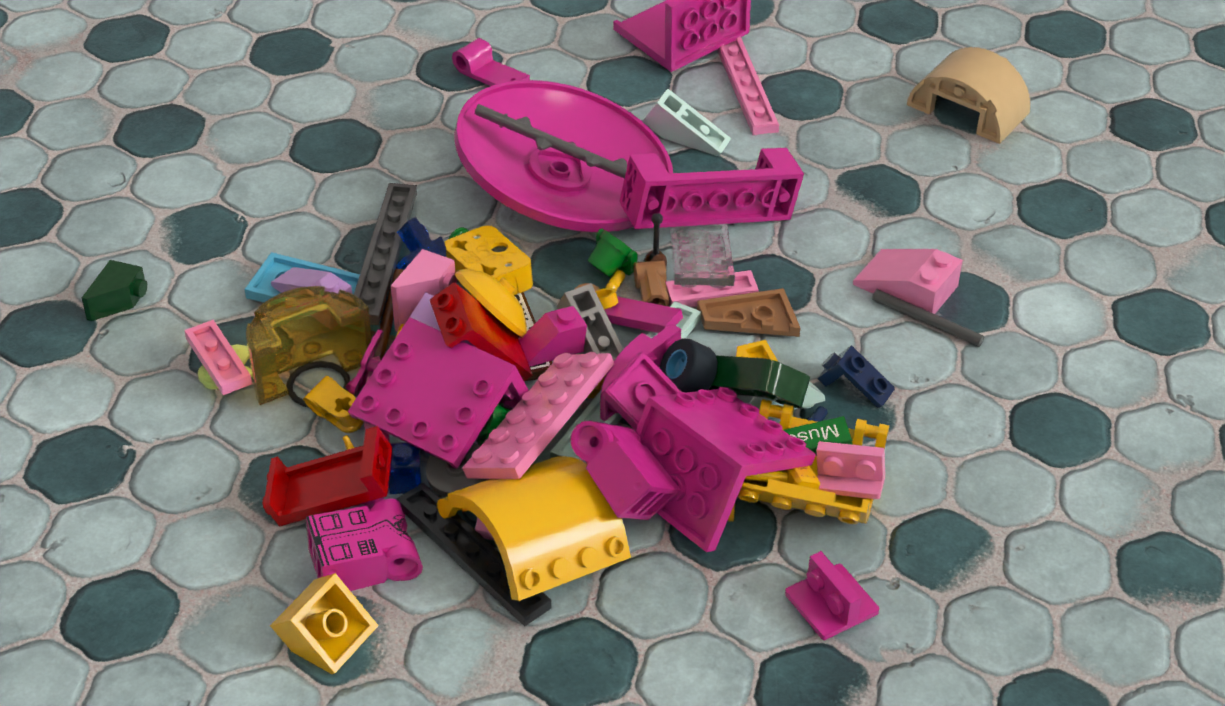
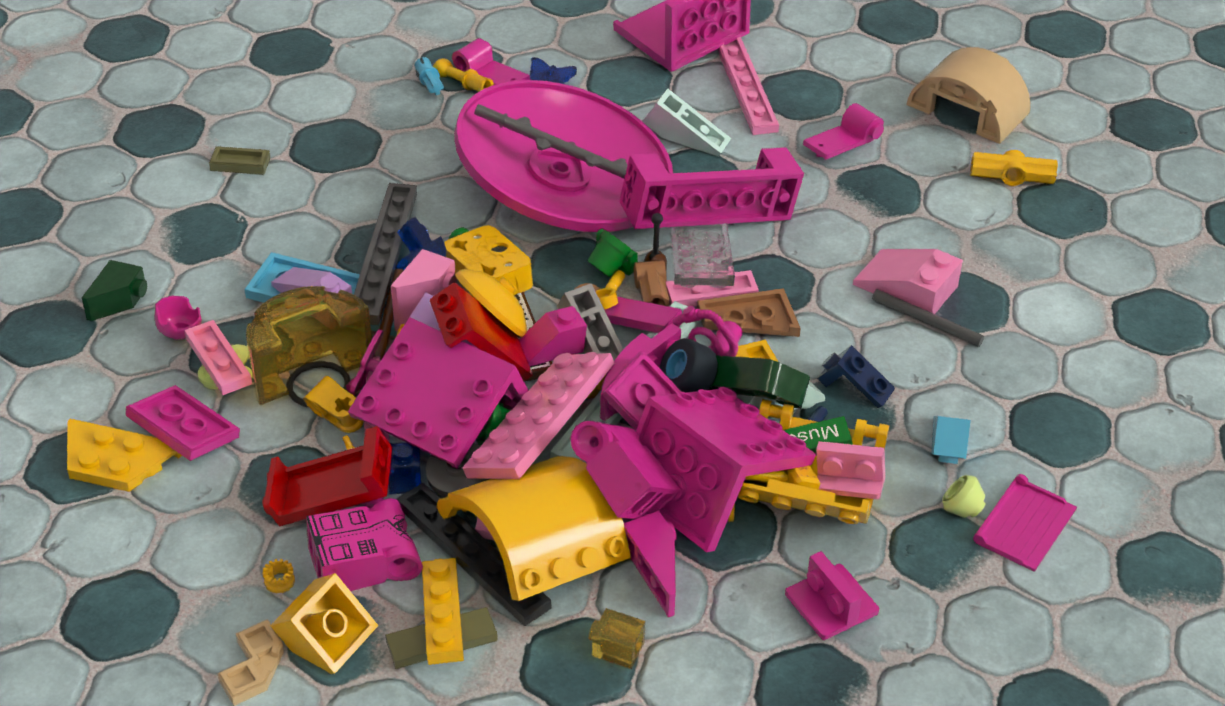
none -> yellow wing [67,418,182,492]
none -> dark pink tile [125,385,240,461]
none -> dark pink hair [154,296,202,340]
none -> olive tile [209,146,271,175]
none -> tan tile [217,619,284,706]
none -> yellow bush [263,559,295,593]
none -> olive tile [385,607,498,669]
none -> medium azure axle [415,57,444,95]
none -> yellow plate [422,558,464,665]
none -> yellow pin [433,58,493,92]
none -> clear blue animal [530,57,577,84]
none -> clear yellow brick [588,608,645,669]
none -> dark pink slope [624,511,677,618]
none -> dark pink piece [671,306,743,357]
none -> dark pink door [803,103,884,160]
none -> medium azure slope [931,416,971,464]
none -> yellowish green cone [942,475,985,518]
none -> yellow piece [970,150,1058,186]
none -> dark pink piece [973,474,1077,572]

